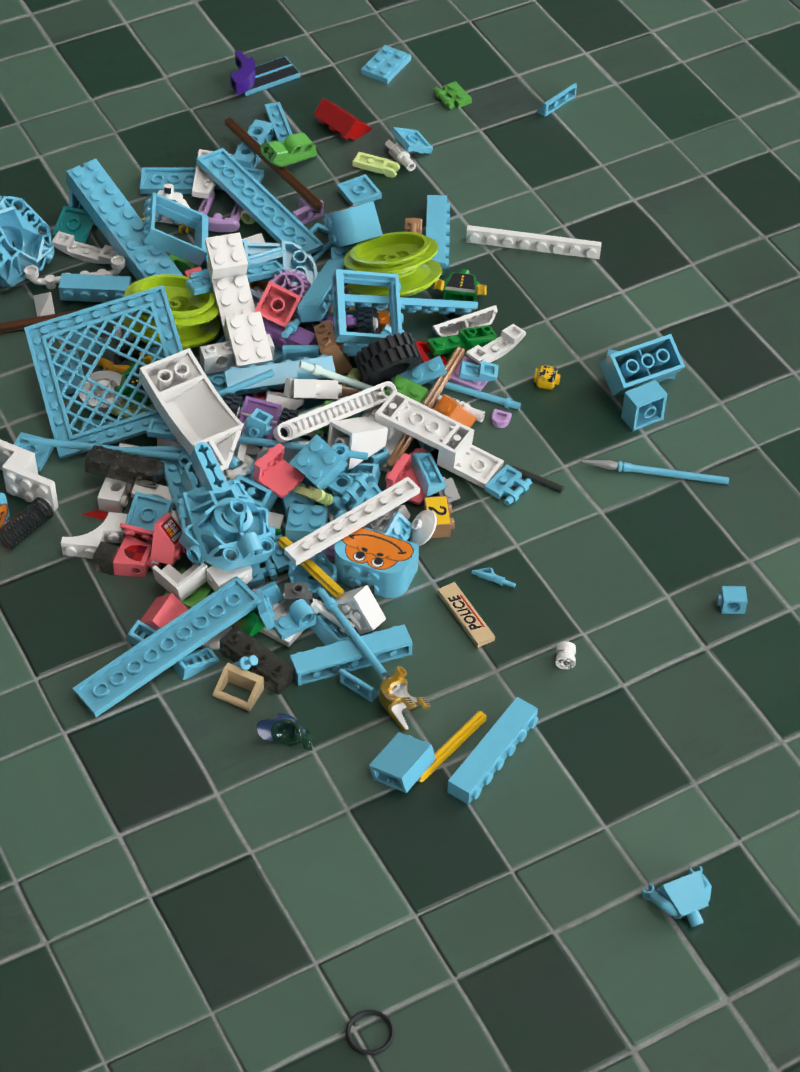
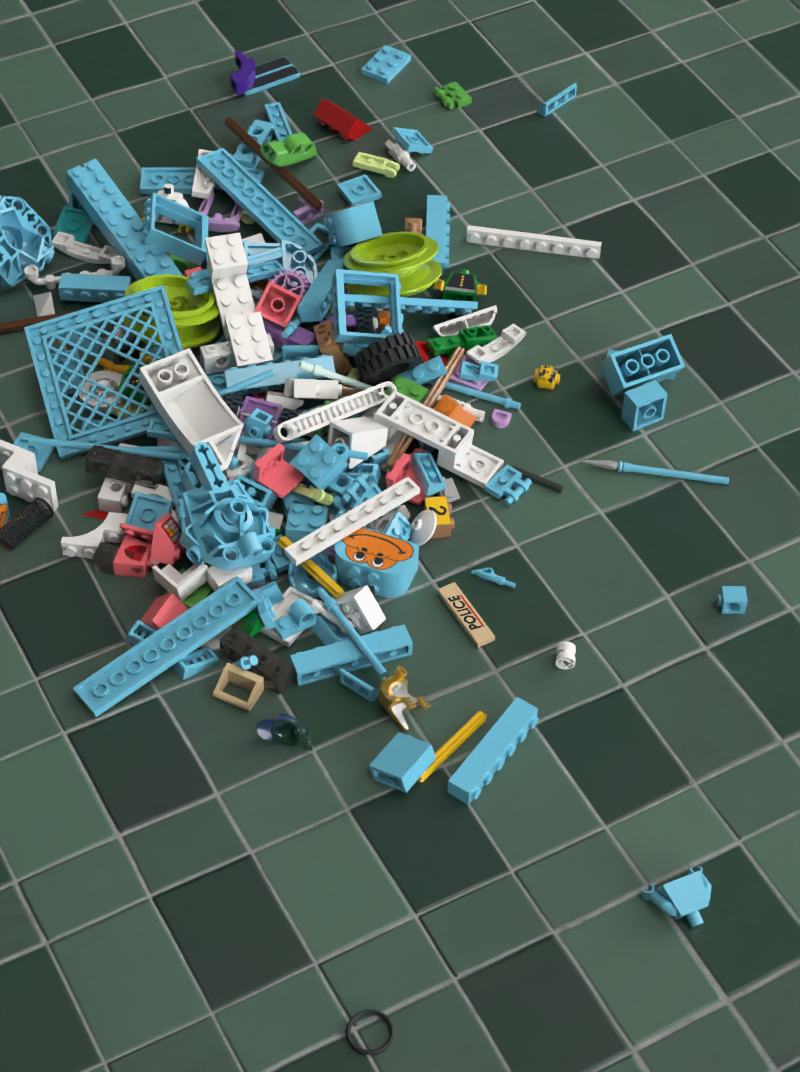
dark grey brick [284,583,313,611] -> none

